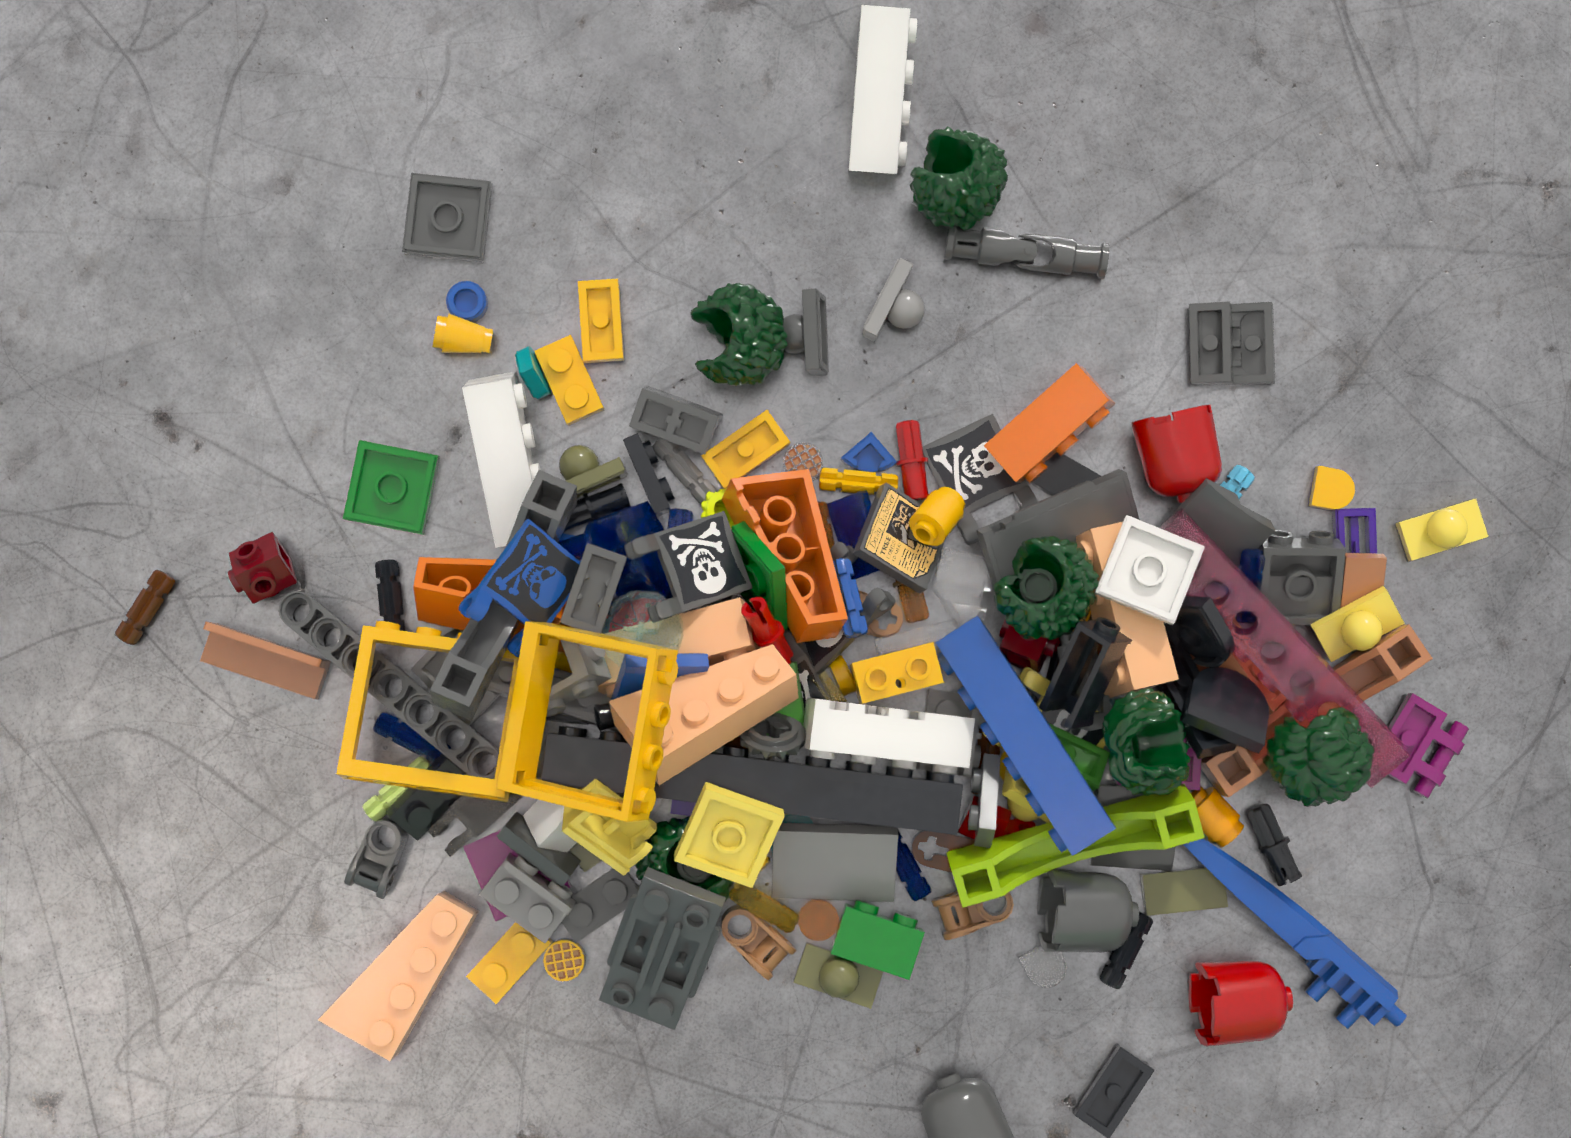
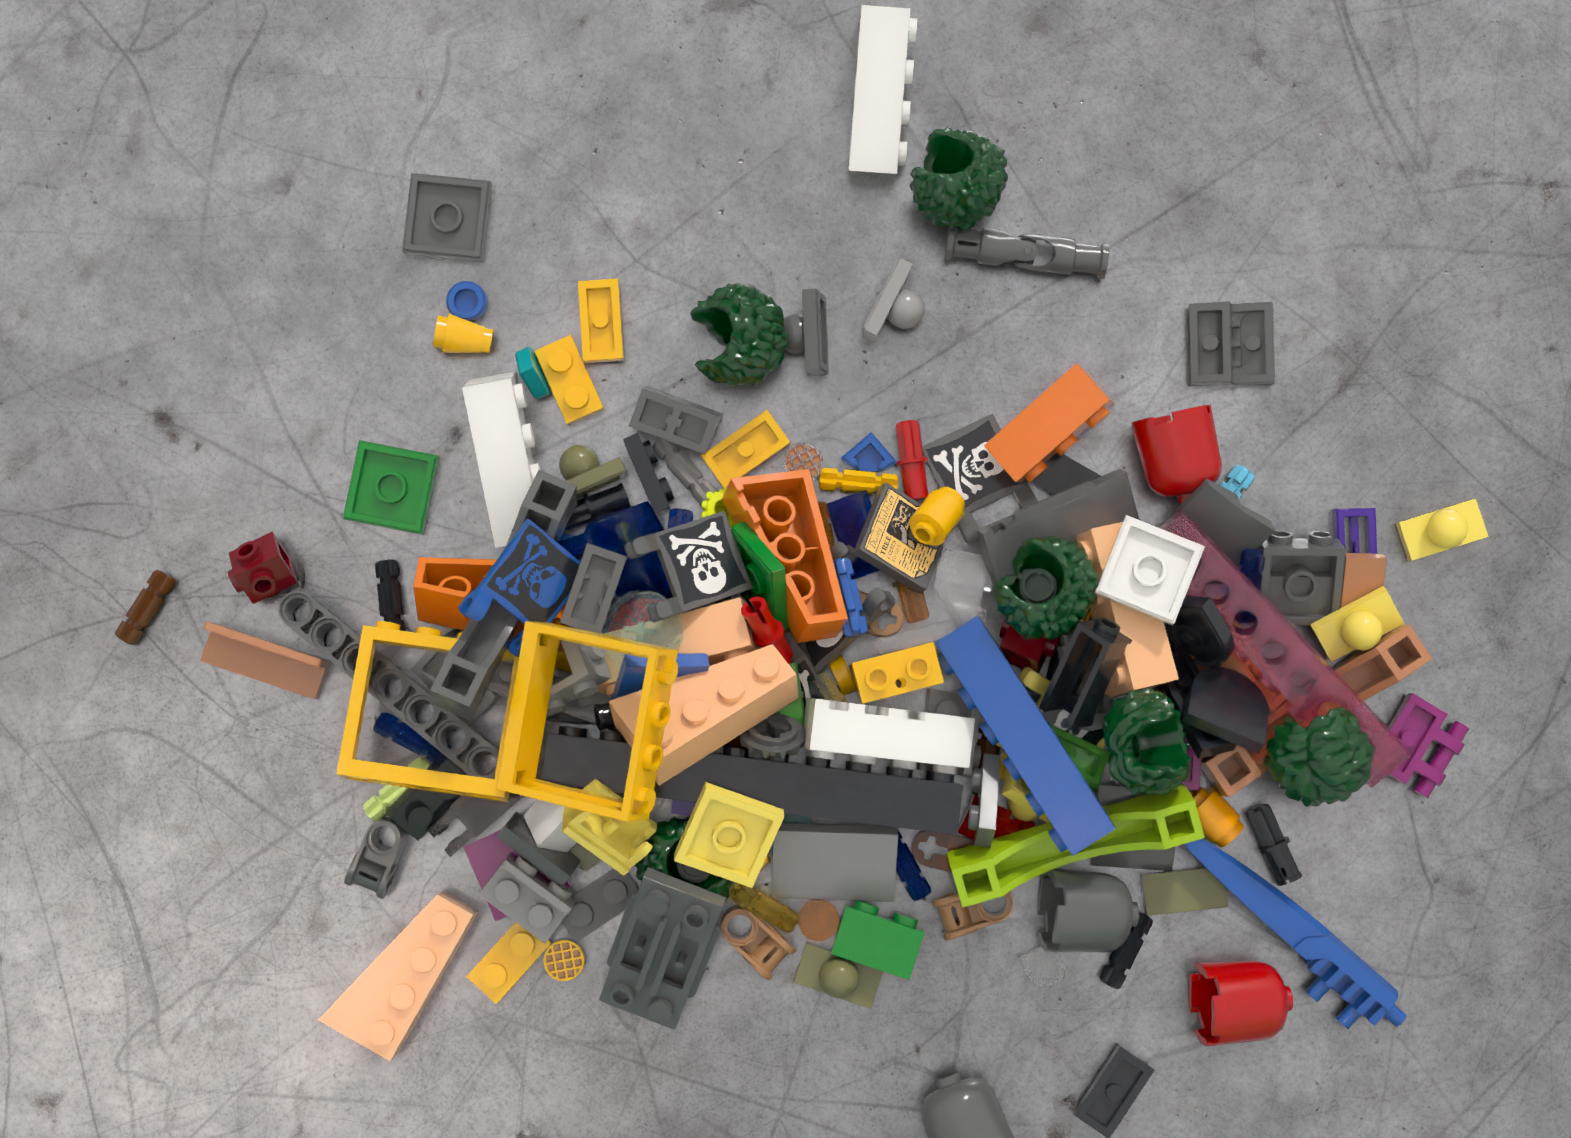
yellow tile [1308,466,1355,510] -> none

